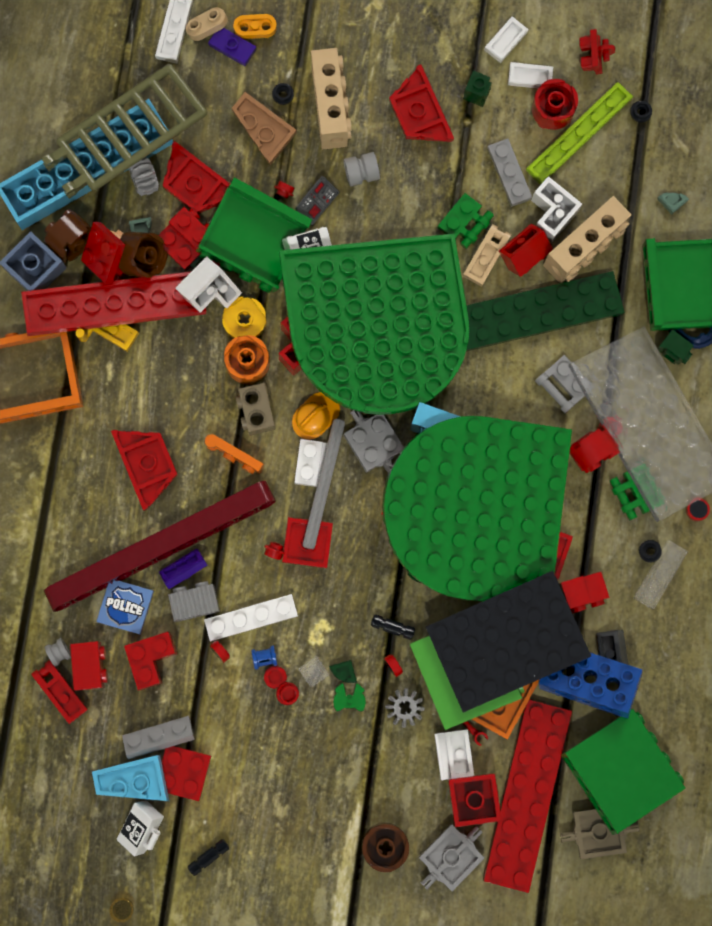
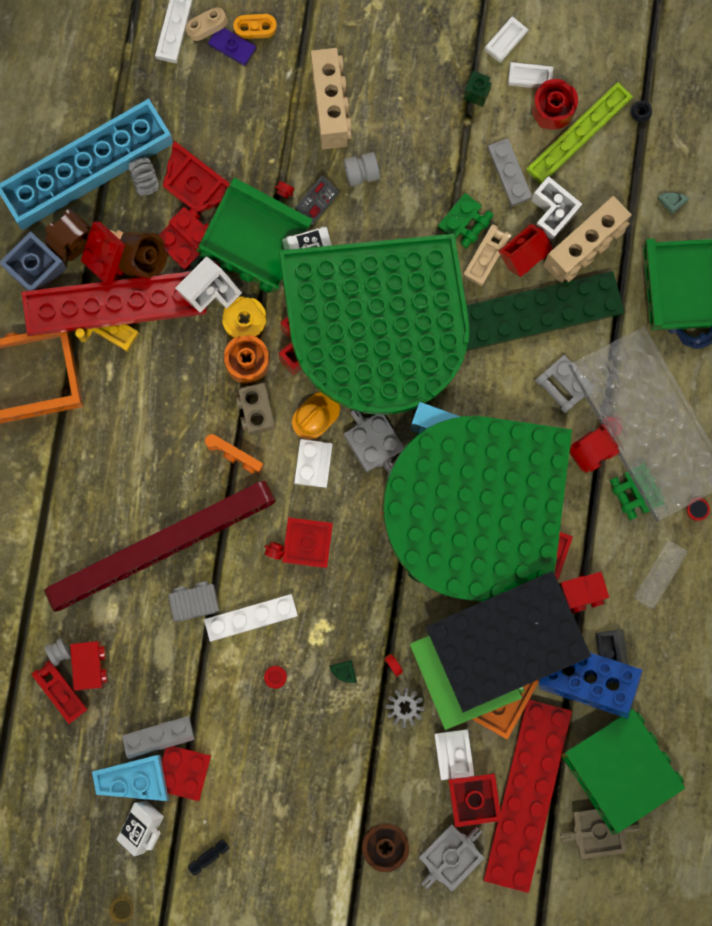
olive bar [41,64,207,199] -> none
tile [96,579,154,635] -> none
red wing [111,430,178,511] -> none
red brick [124,631,177,691] -> none
sand green tile [129,217,152,233] -> none
dark purple plate [159,549,208,589] -> none
red tile [209,640,230,663] -> none
medium nougat wing [232,92,297,165] -> none
blue bush [251,645,278,670] -> none
black plate [272,83,294,105] -> none
red plate [276,682,299,705] -> none
clear plate [298,656,330,688] -> none
light grey axle [303,419,345,549] -> none
green piece [333,684,366,712] -> none
black axle [371,614,415,640] -> none
red wing [389,64,454,142] -> none
red hand [462,721,488,746] -> none
red hips [579,29,615,75] -> none
black plate [639,540,662,563] -> none
dark green window [655,330,694,365] -> none

